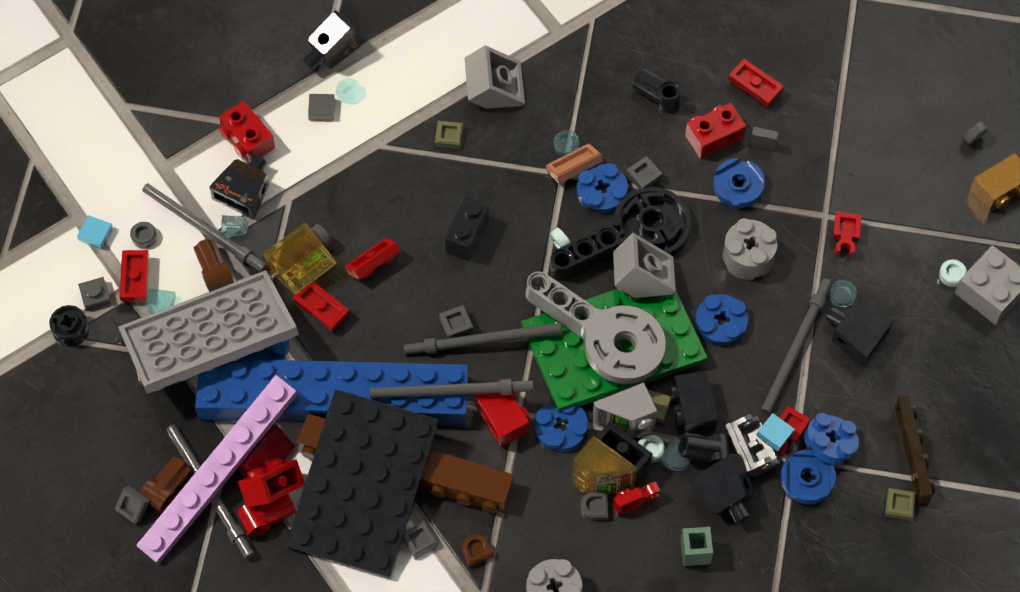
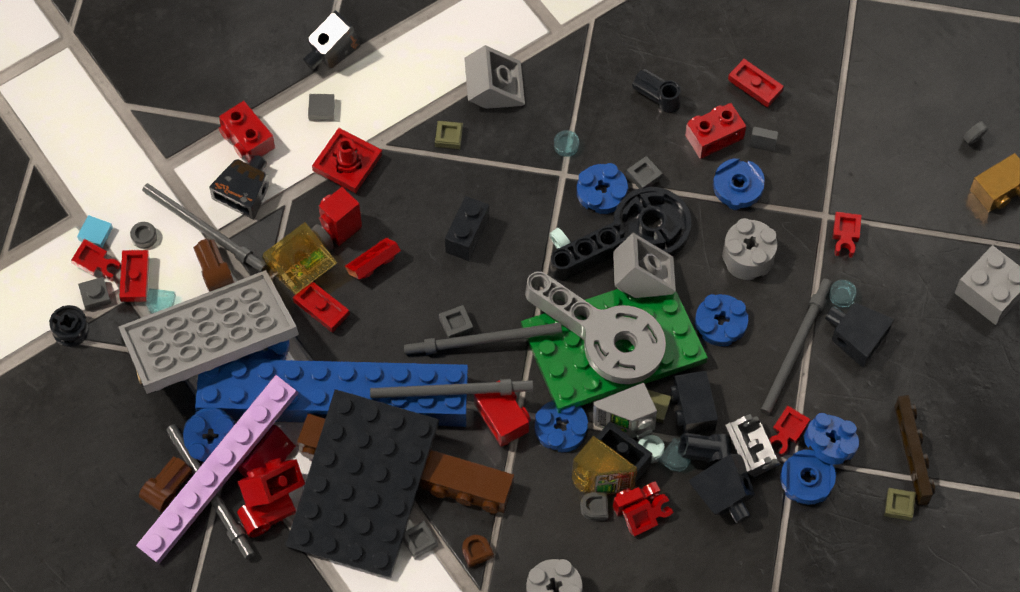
dark grey tile [115,485,150,524] -> none
clear light blue tile [221,215,248,236] -> none
clear light blue tile [336,78,362,103] -> none
nougat tile [546,144,603,184] -> none
sand green brick [680,527,713,566] -> none
medium azure tile [756,413,794,451] -> none
light aqua tile [939,260,967,287] -> none
none -> red plate [71,239,121,281]
none -> blue plate [183,408,236,462]
none -> red plate [312,128,383,193]
none -> red brick [319,187,362,246]
none -> red plate [622,494,673,537]

